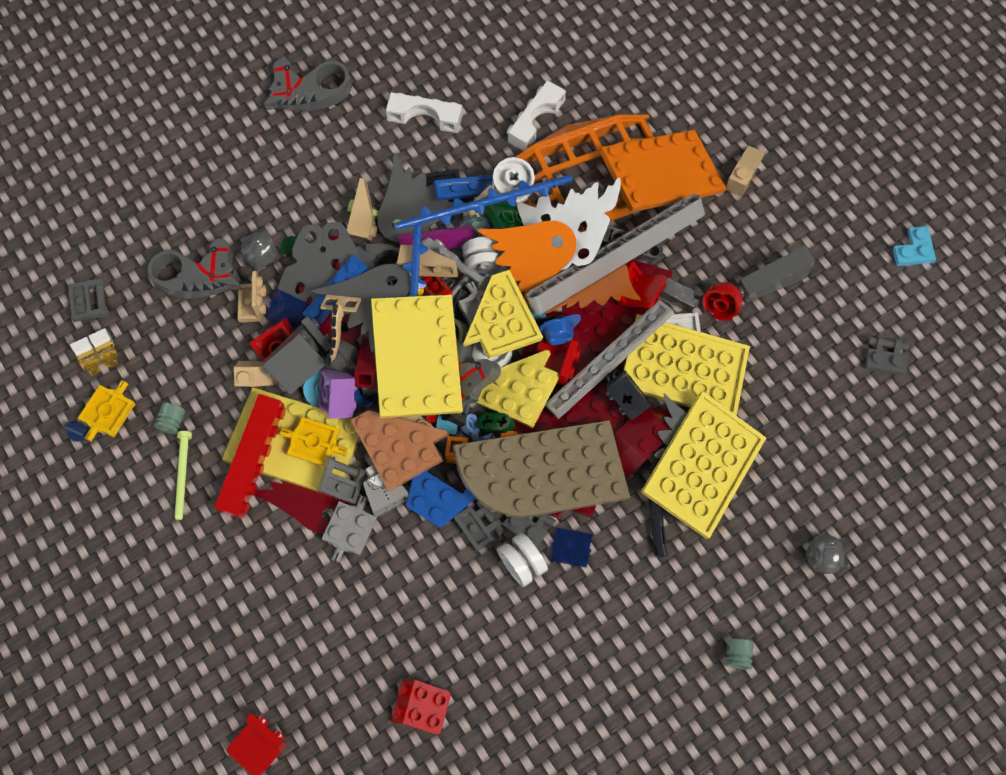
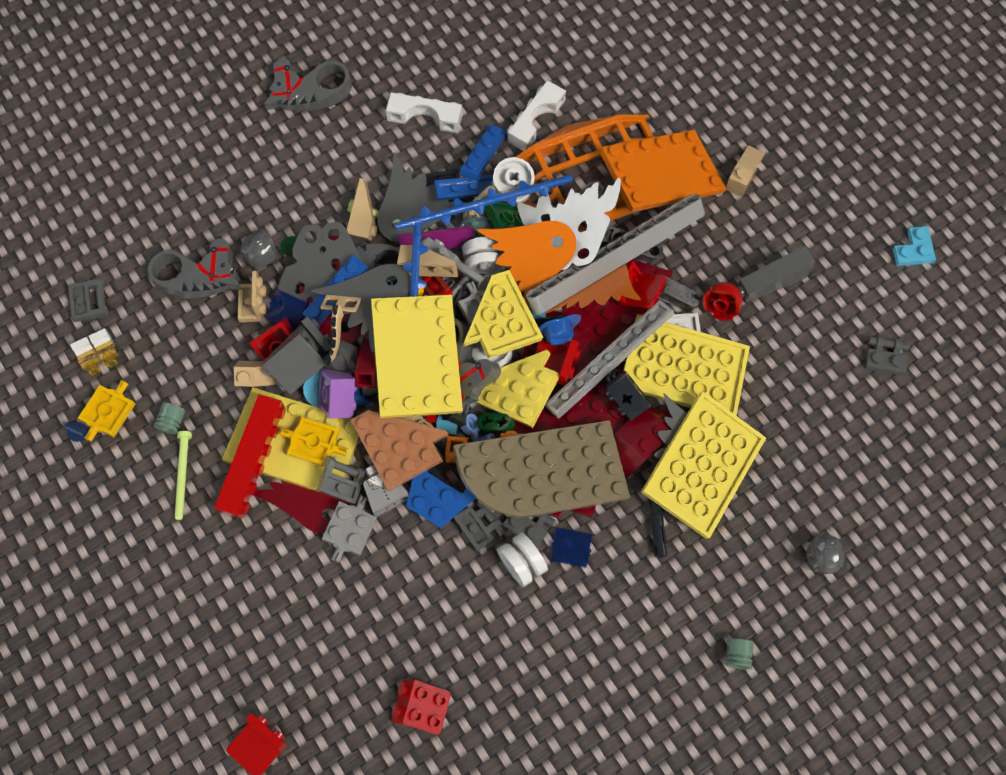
none -> blue plate [460,124,507,181]

